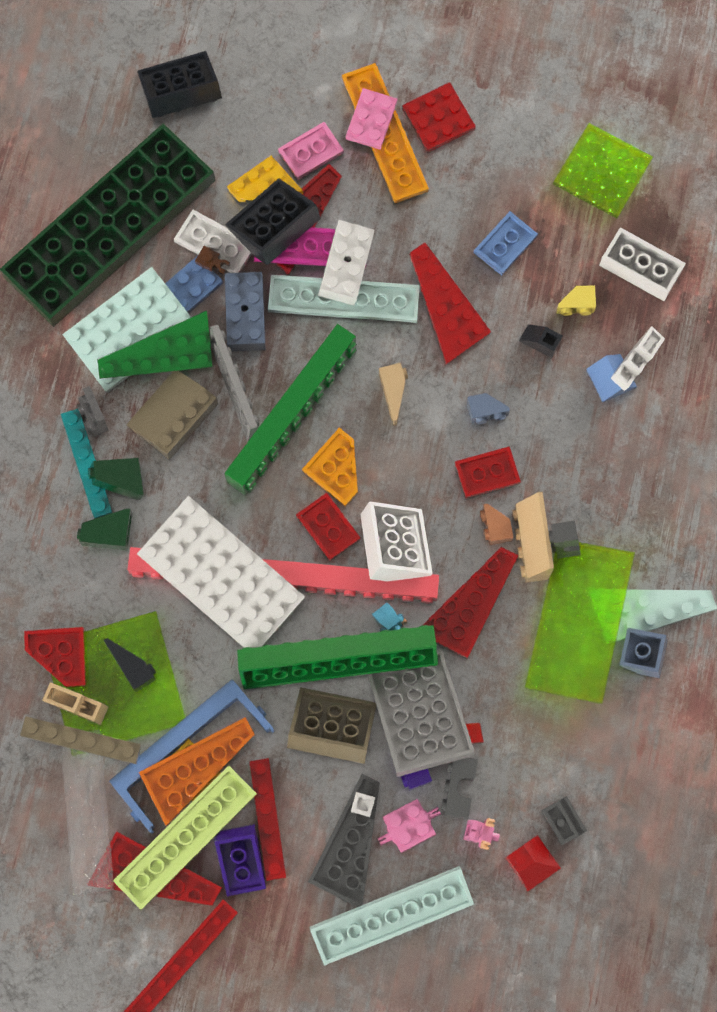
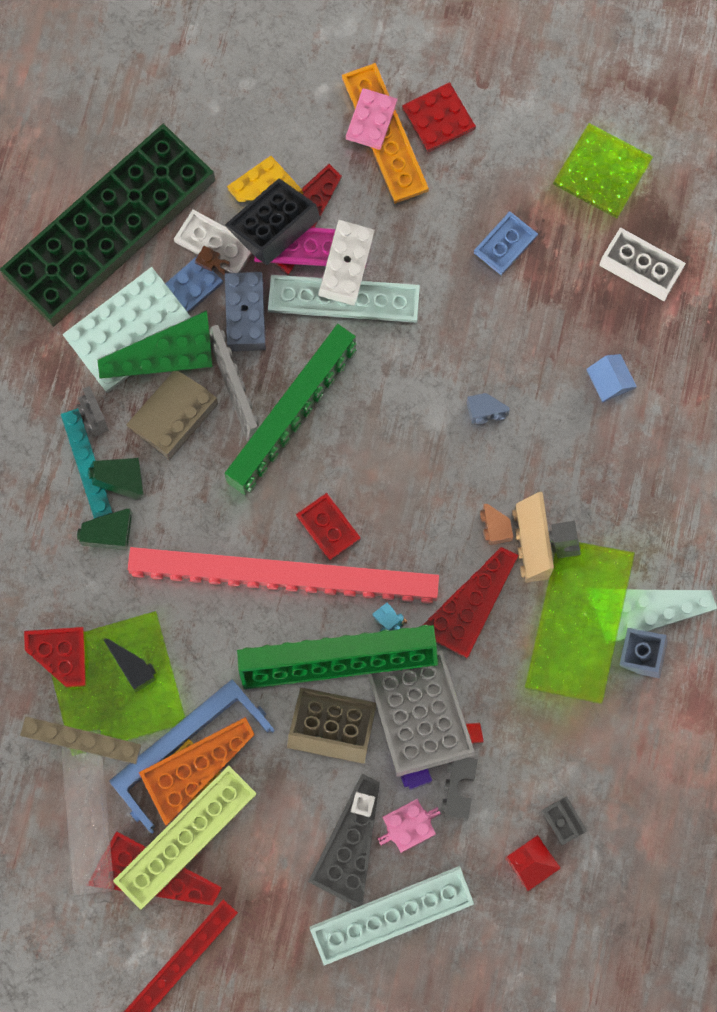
tan slope [42,682,108,725] -> none
black slope [137,51,222,119] -> none
white plate [137,496,306,648] -> none
dark purple slope [214,824,266,896] -> none
red plate [249,758,286,881] -> none
bright pink plate [278,122,344,181] -> none
light orange plate [302,427,358,507] -> none
white slope [360,502,432,581] -> none
tan slope [379,363,408,426] -> none
red wing [409,242,491,365] -> none
red plate [455,446,521,499] -> none
bright pink piece [463,818,500,850] -> none
black slope [519,324,563,358] -> none
light yellow slope [556,286,596,316] -> none
white slope [611,326,665,391] -> none

